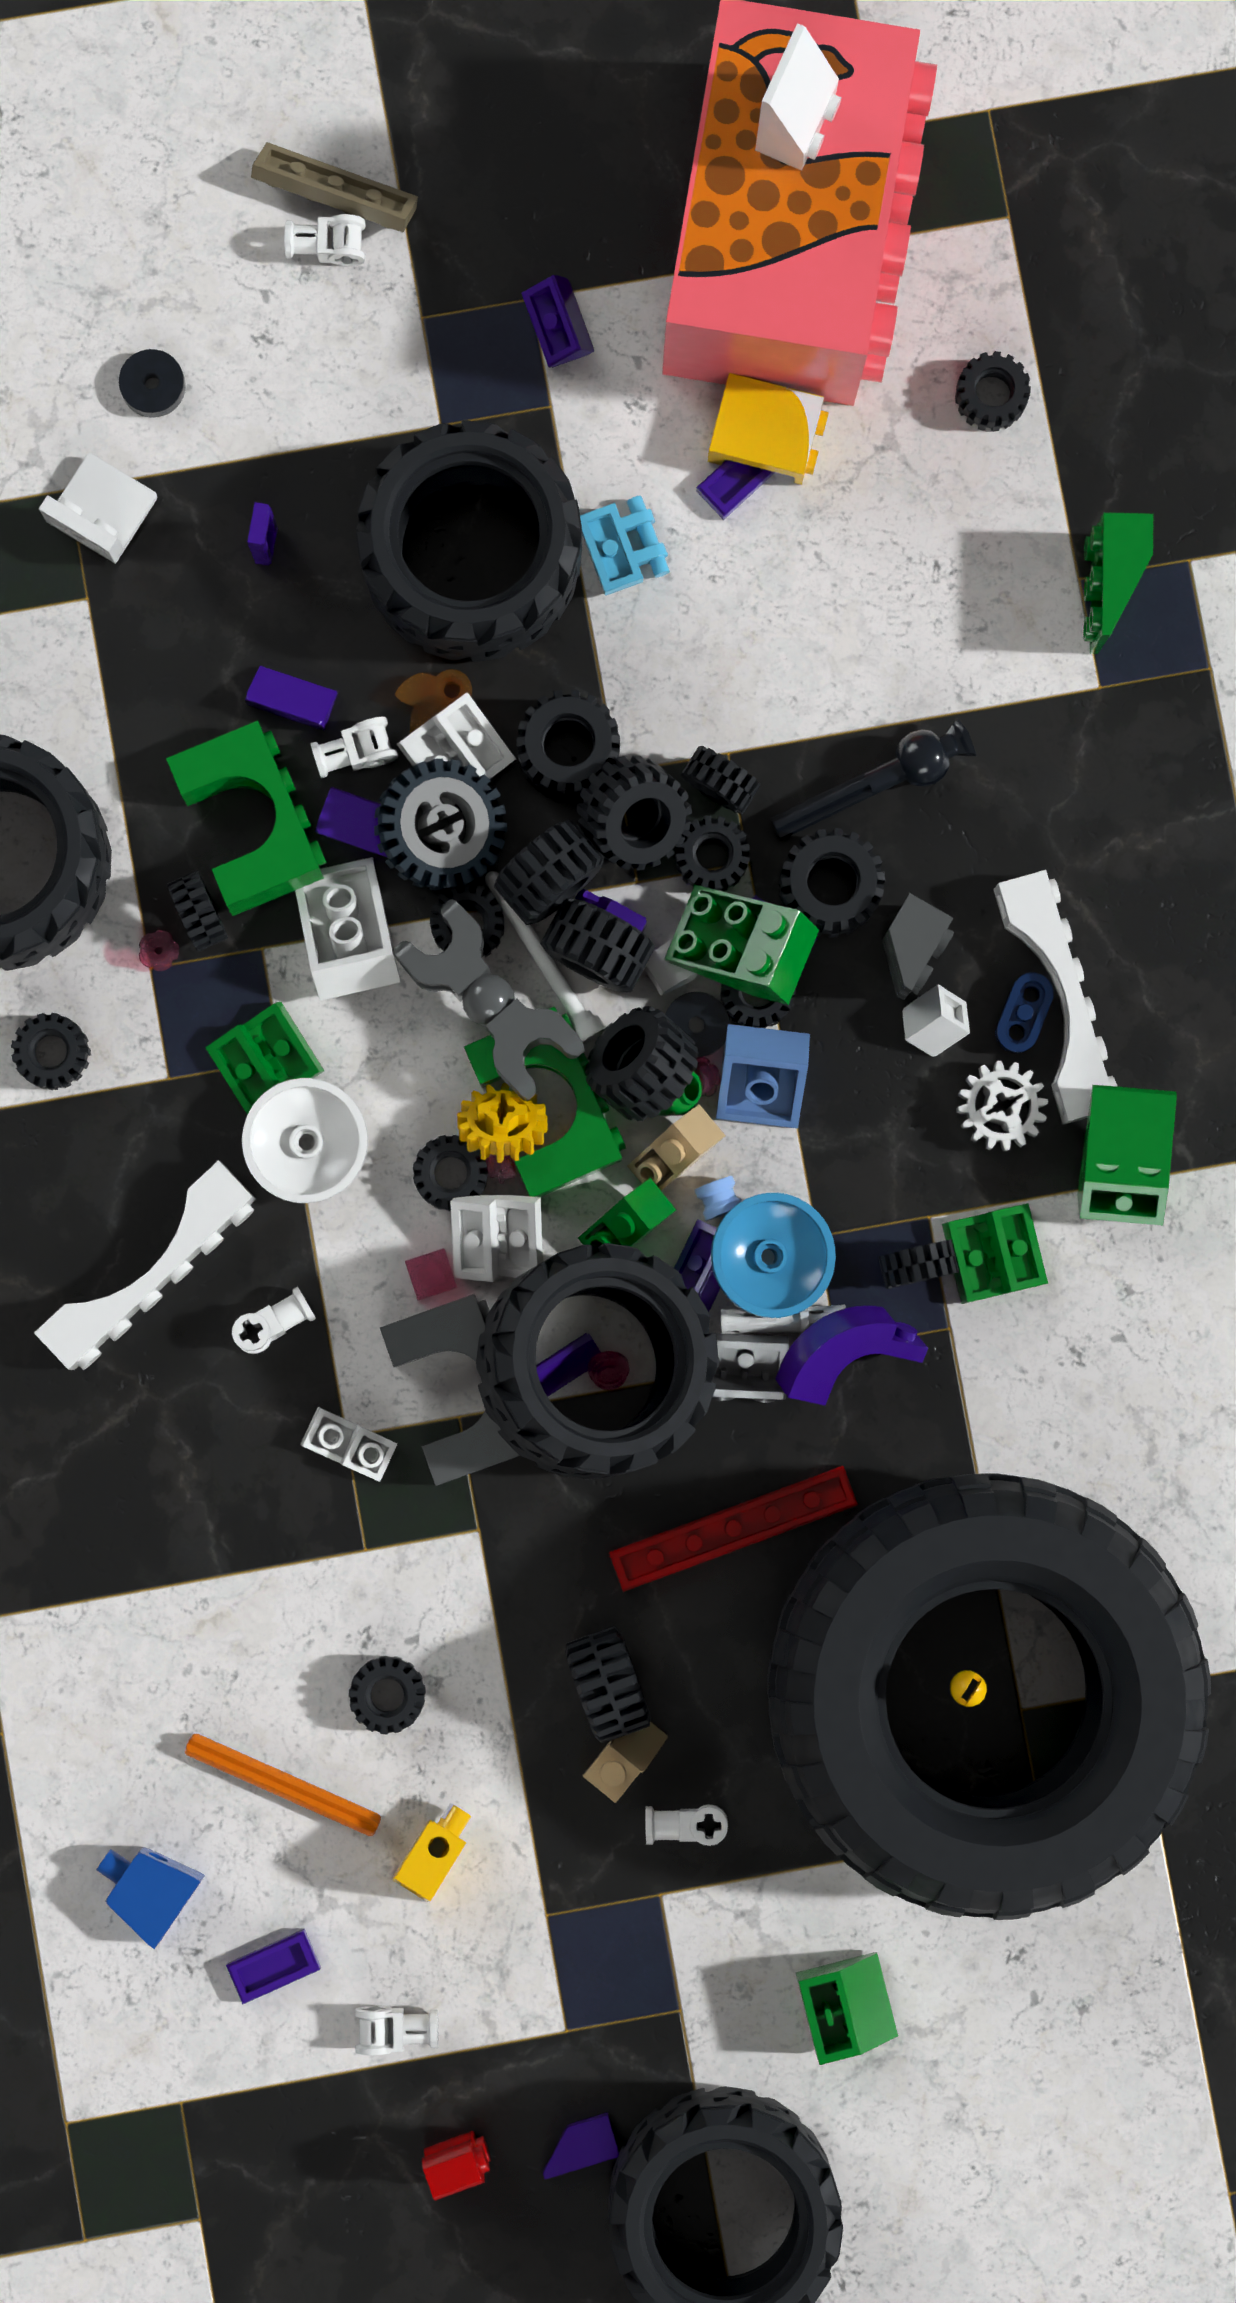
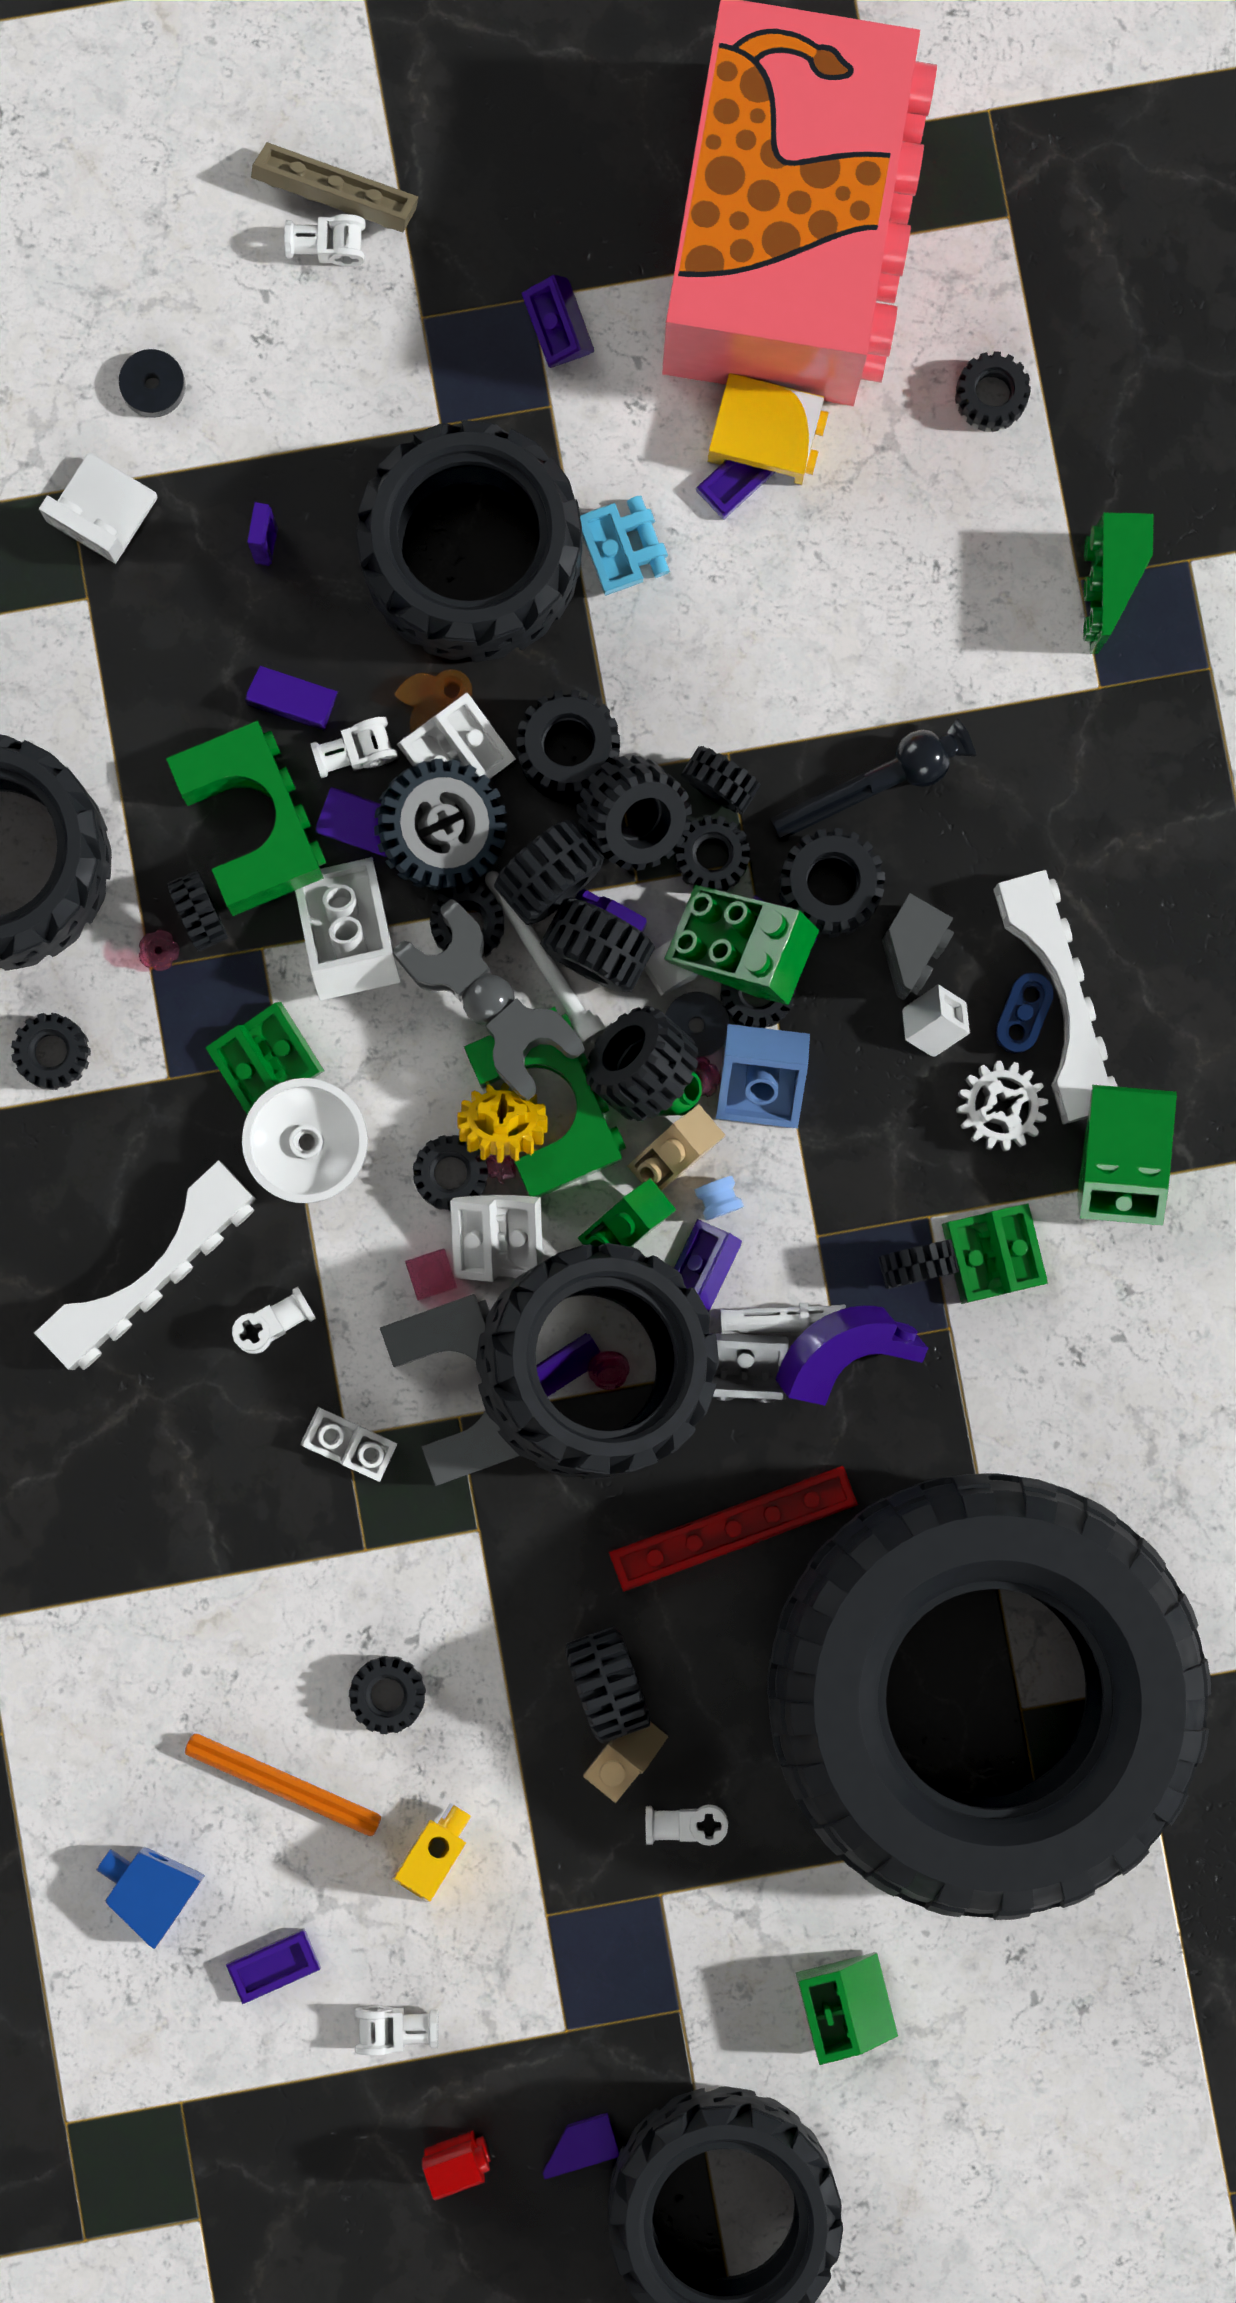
dark azure dish [711,1193,836,1318] -> none
white slope [755,23,842,171] -> none
yellow hinge [950,1670,987,1707] -> none

